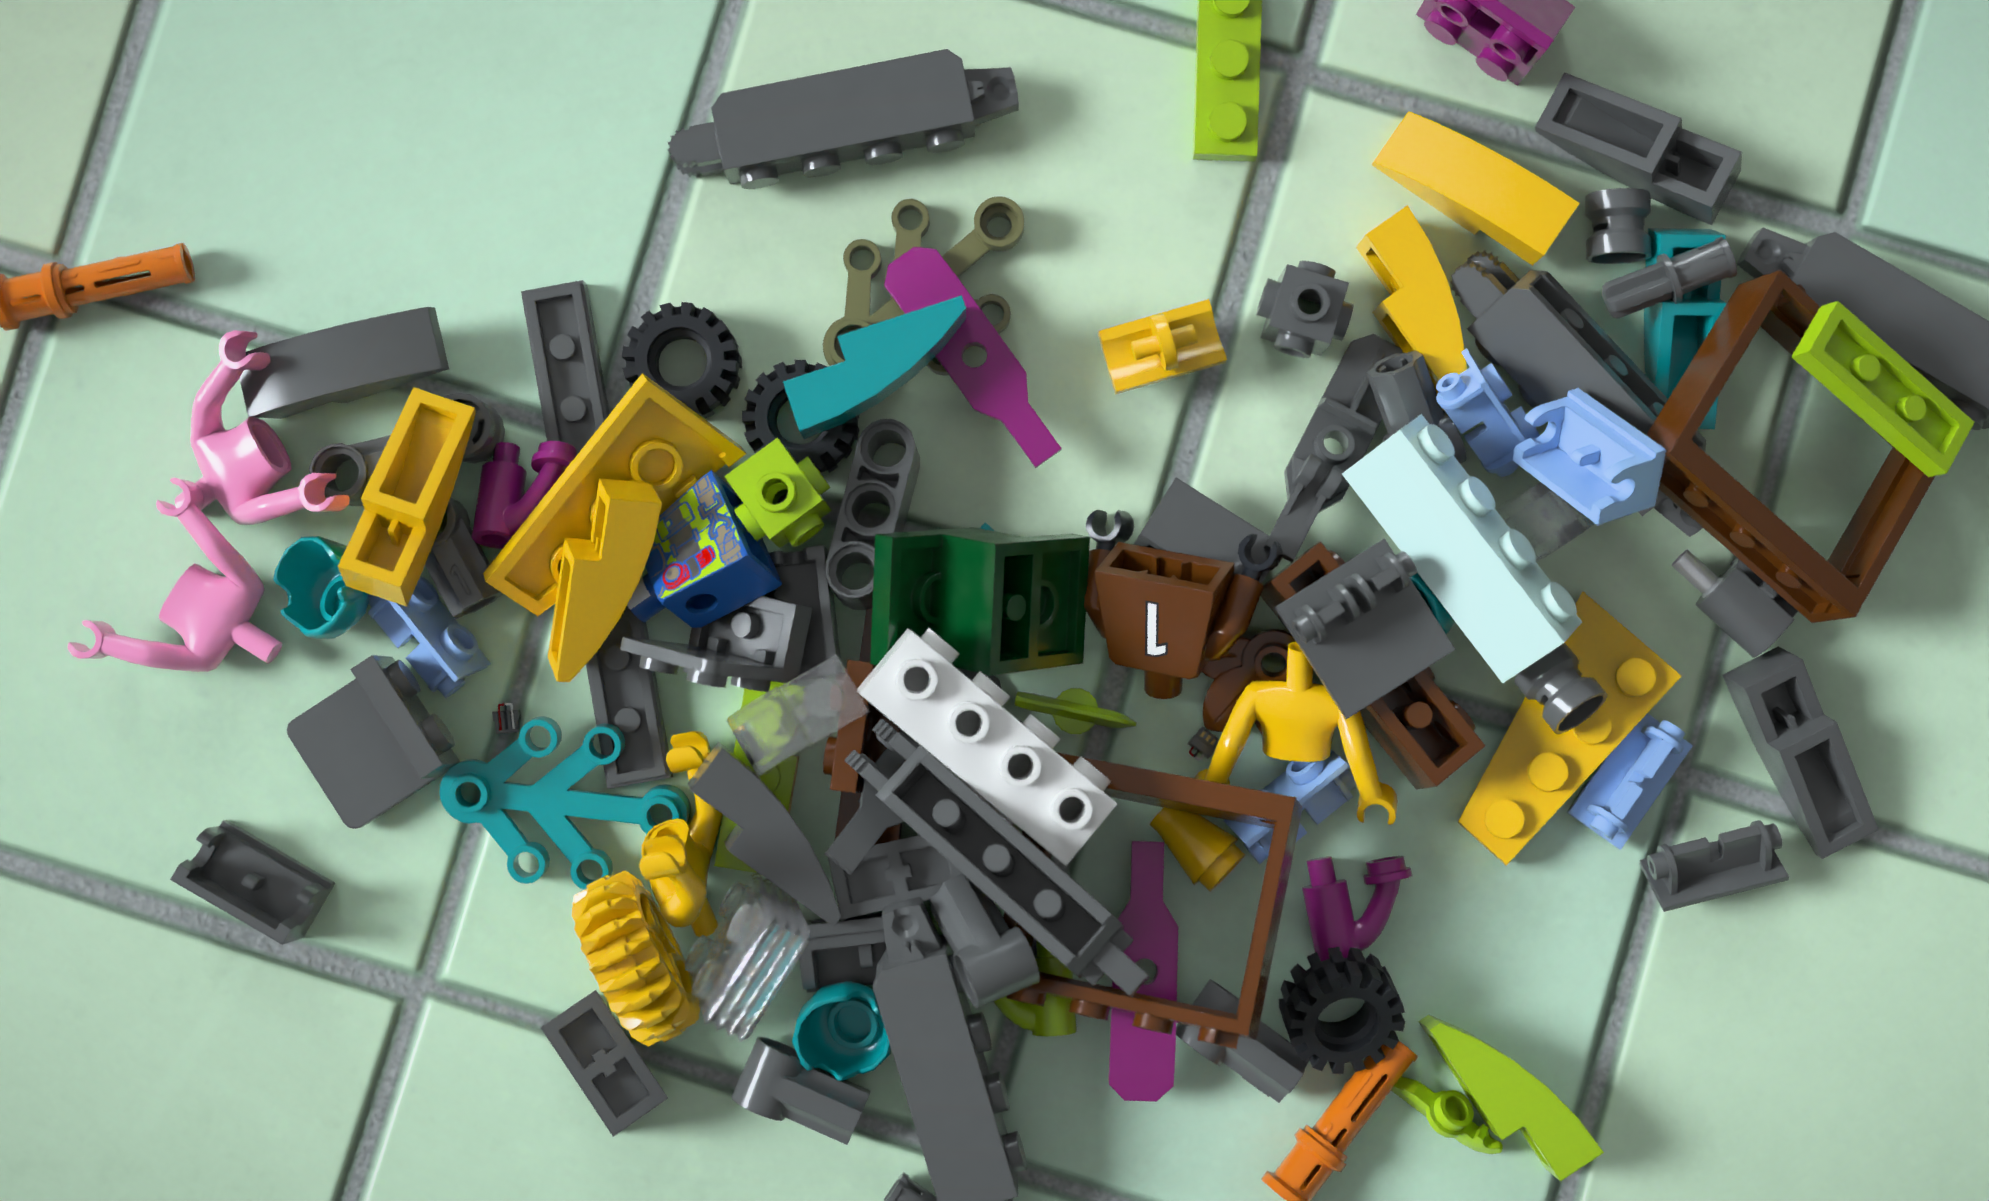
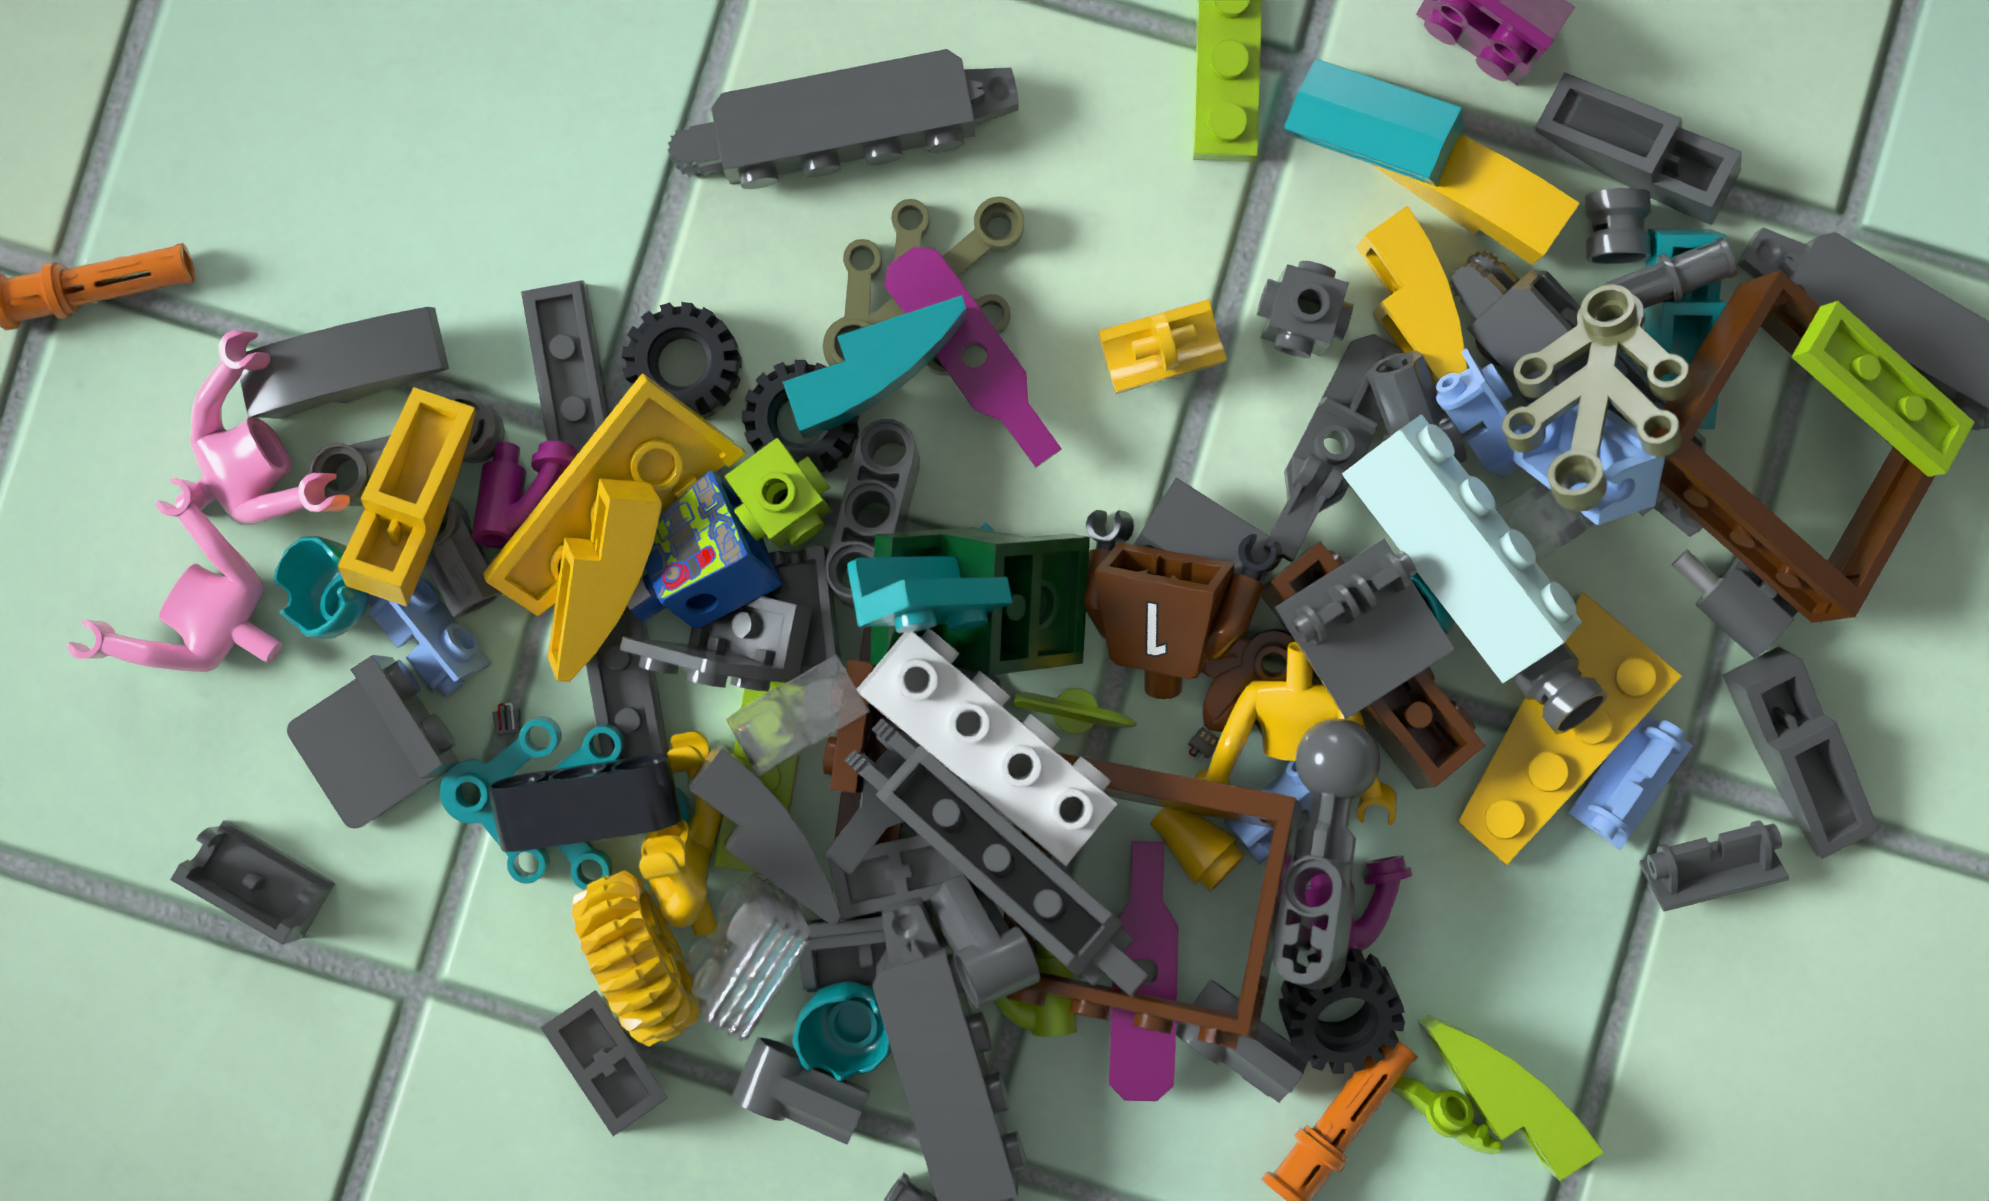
none -> black beam [487,754,682,852]
none -> teal bracket [847,556,1012,633]
none -> dark grey beam [1272,718,1380,990]
none -> teal piece [1284,59,1464,187]
none -> plant [1502,284,1691,512]

